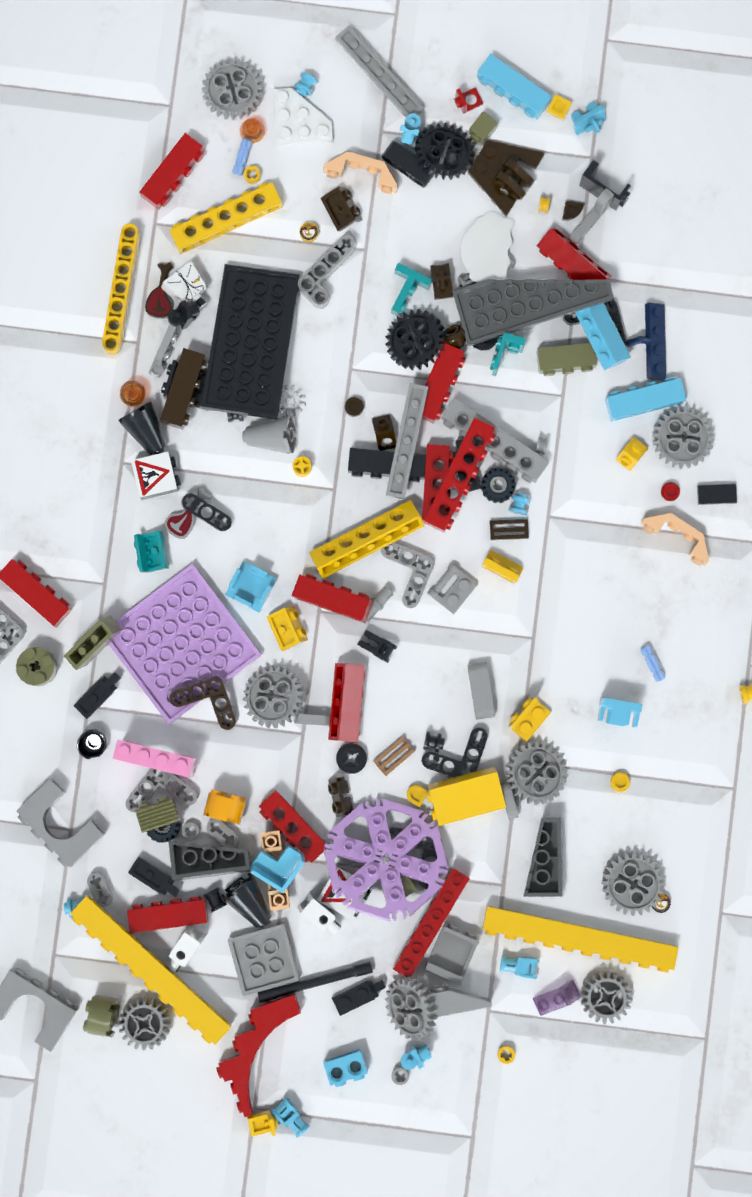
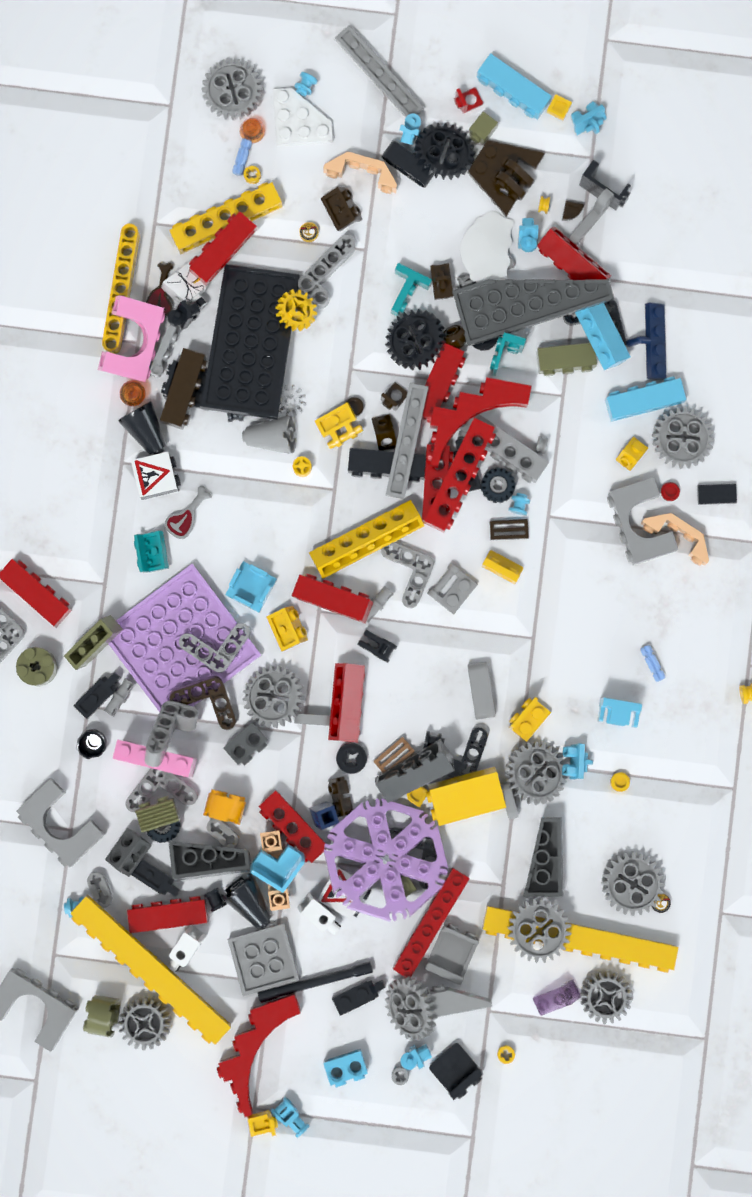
red brick [139,133,204,210] -> none
black beam [181,493,232,531] -> none
light grey bush [182,822,199,840] -> none
medium azure connector [500,955,540,979] -> none
none -> bright pink arch [97,296,165,382]
none -> light grey pin [104,678,135,717]
none -> dark grey brick [105,828,152,877]
none -> light grey beam [144,701,198,767]
none -> light grey beam [179,623,250,673]
none -> red brick [189,211,257,286]
none -> dark grey brick [223,722,268,766]
none -> yellow gear [275,289,317,332]
none -> dark blue brick [309,801,339,830]
none -> yellow plate [315,402,363,449]
none -> dark grey wedge [375,739,455,803]
none -> dark brown bracket [381,382,407,411]
none -> red arch [427,377,532,468]
none -> black bracket [429,1043,483,1100]
none -> light grey gear [507,899,571,963]
none -> medium azure hips [518,218,539,252]
none -> medium azure hips [562,744,593,780]
none -> light grey arch [607,477,679,565]

